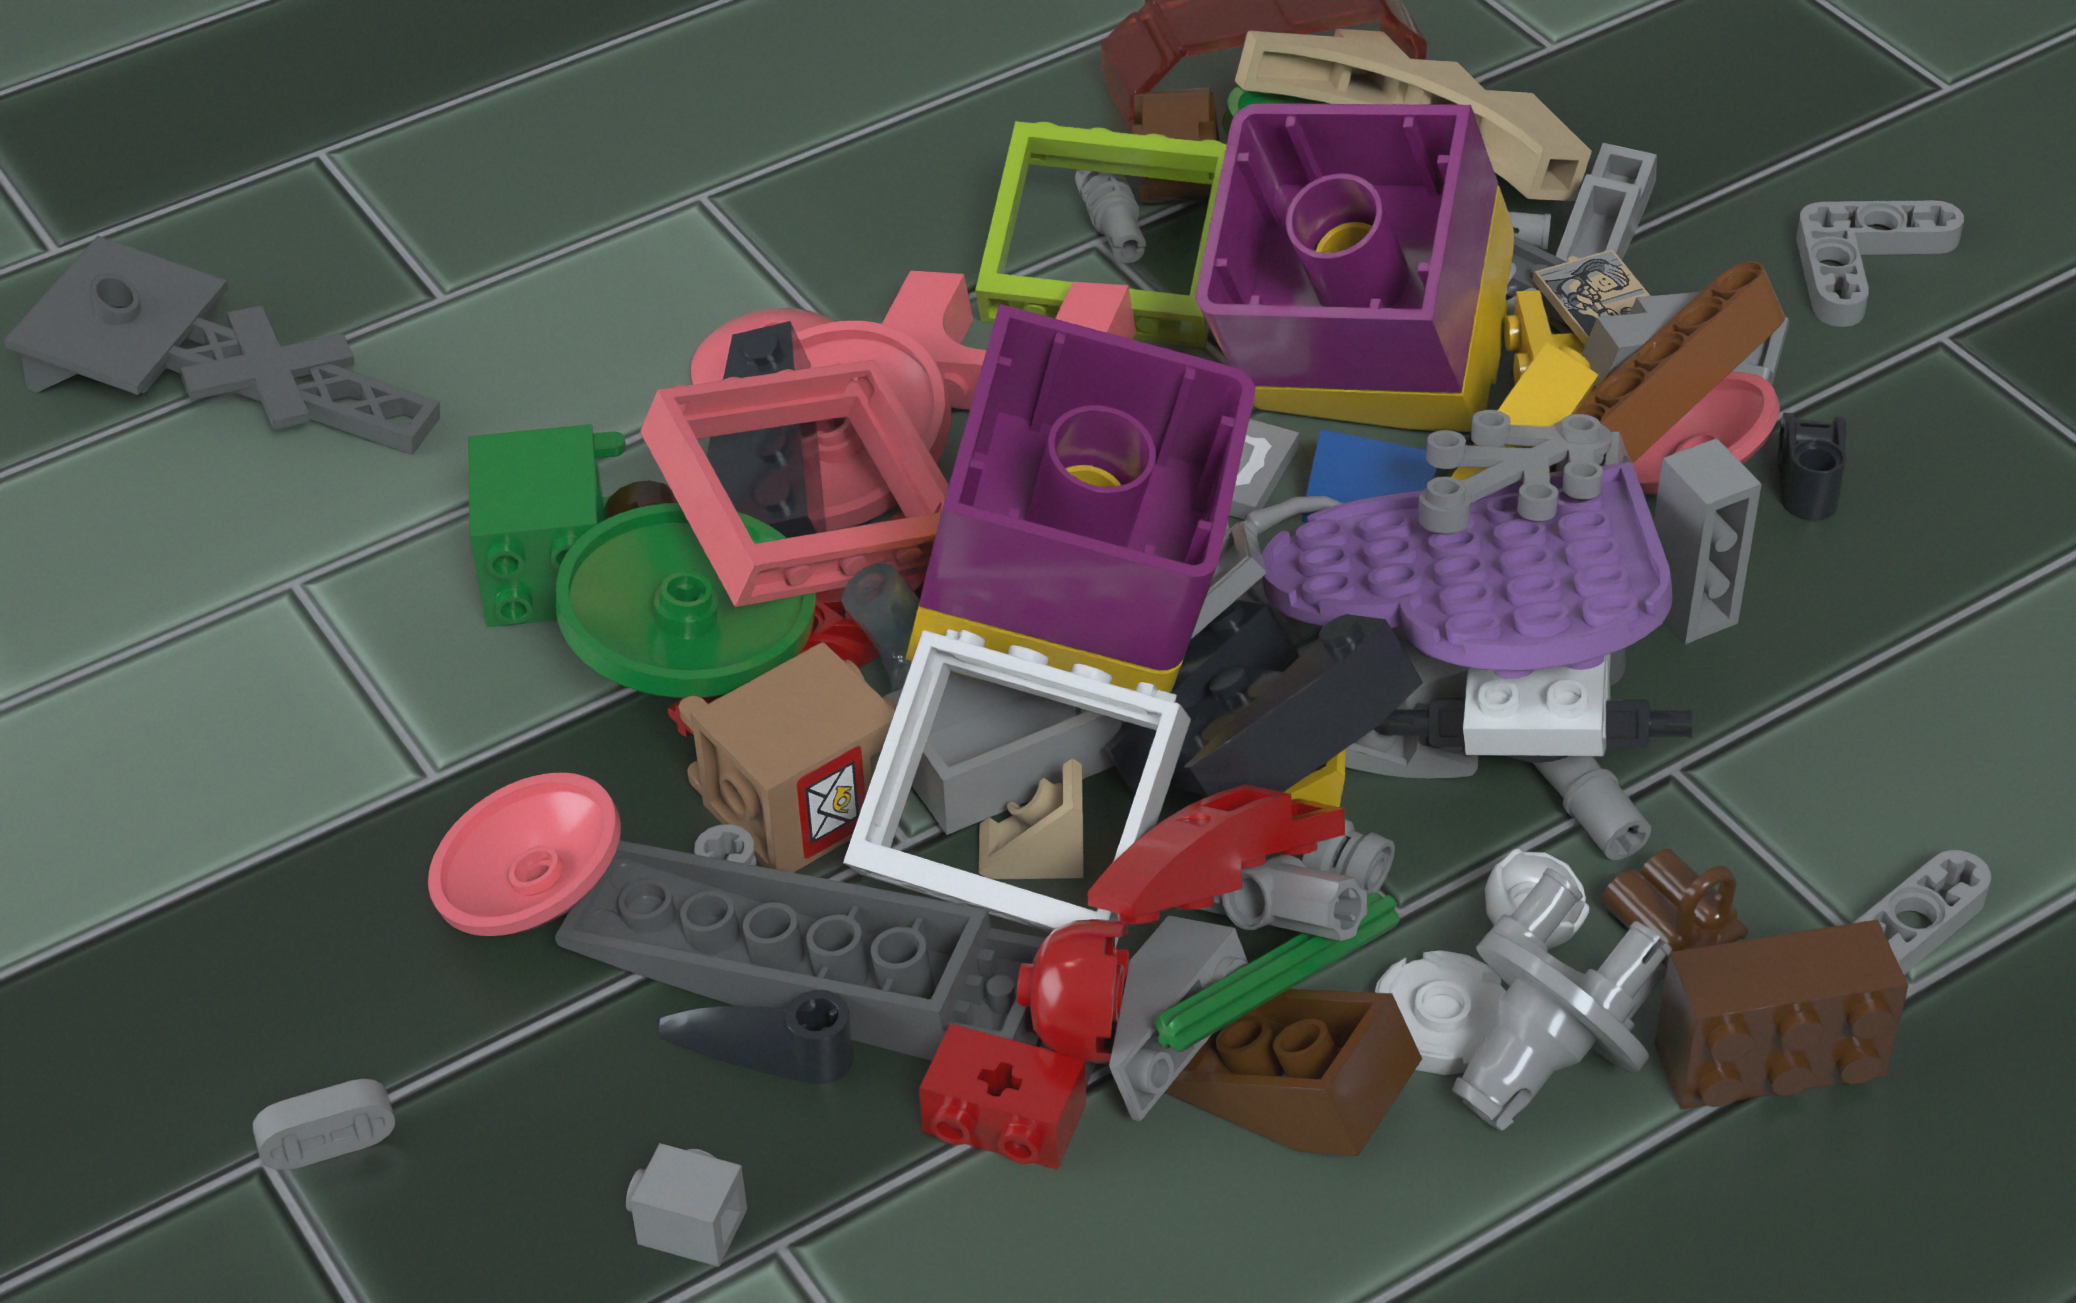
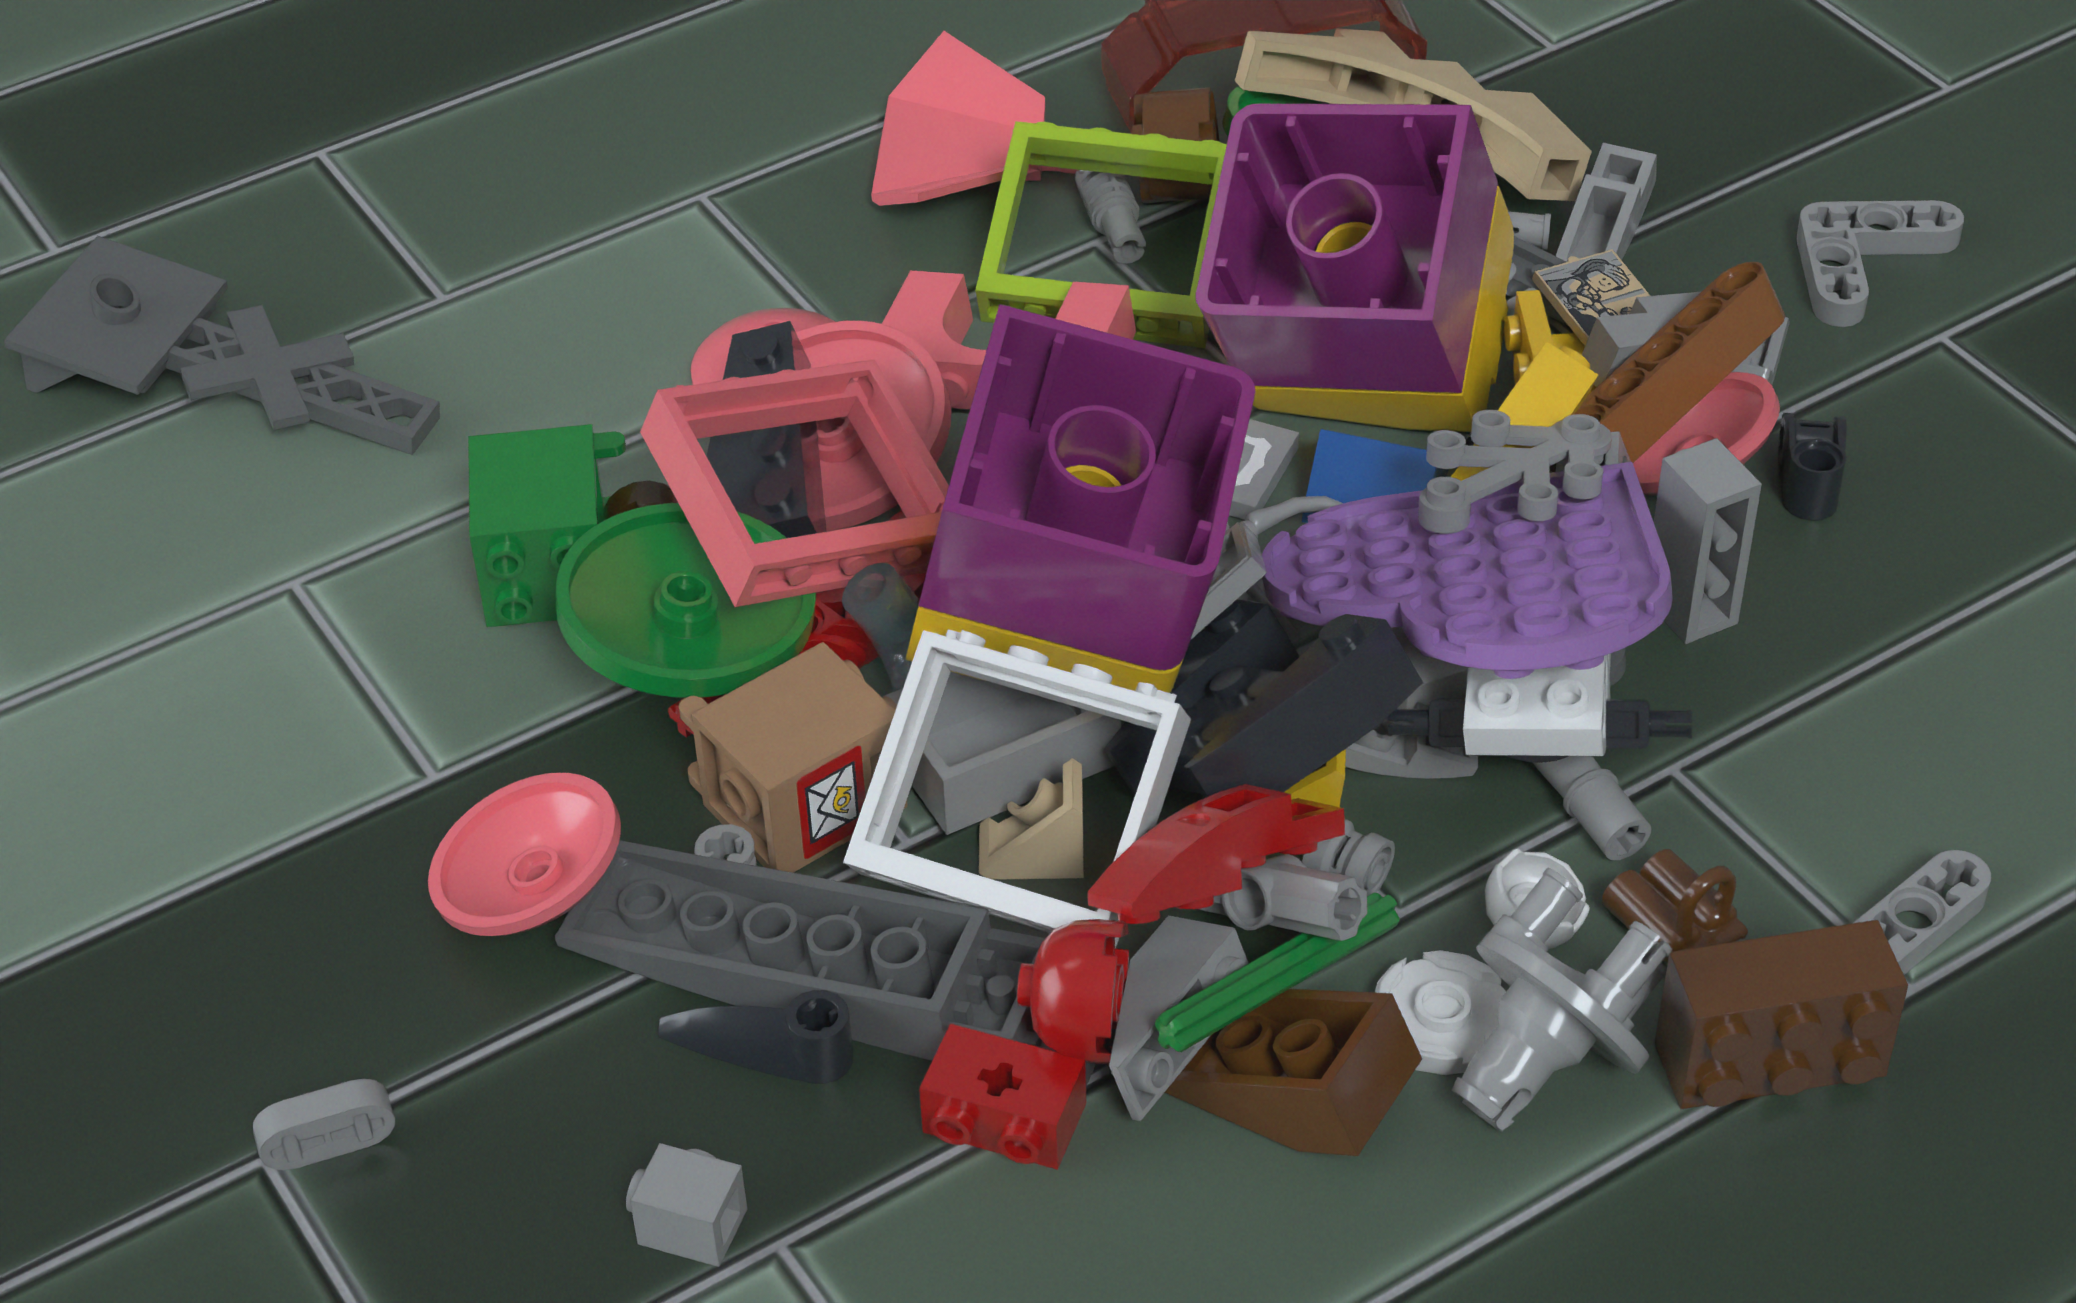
none -> coral panel [871,31,1079,206]

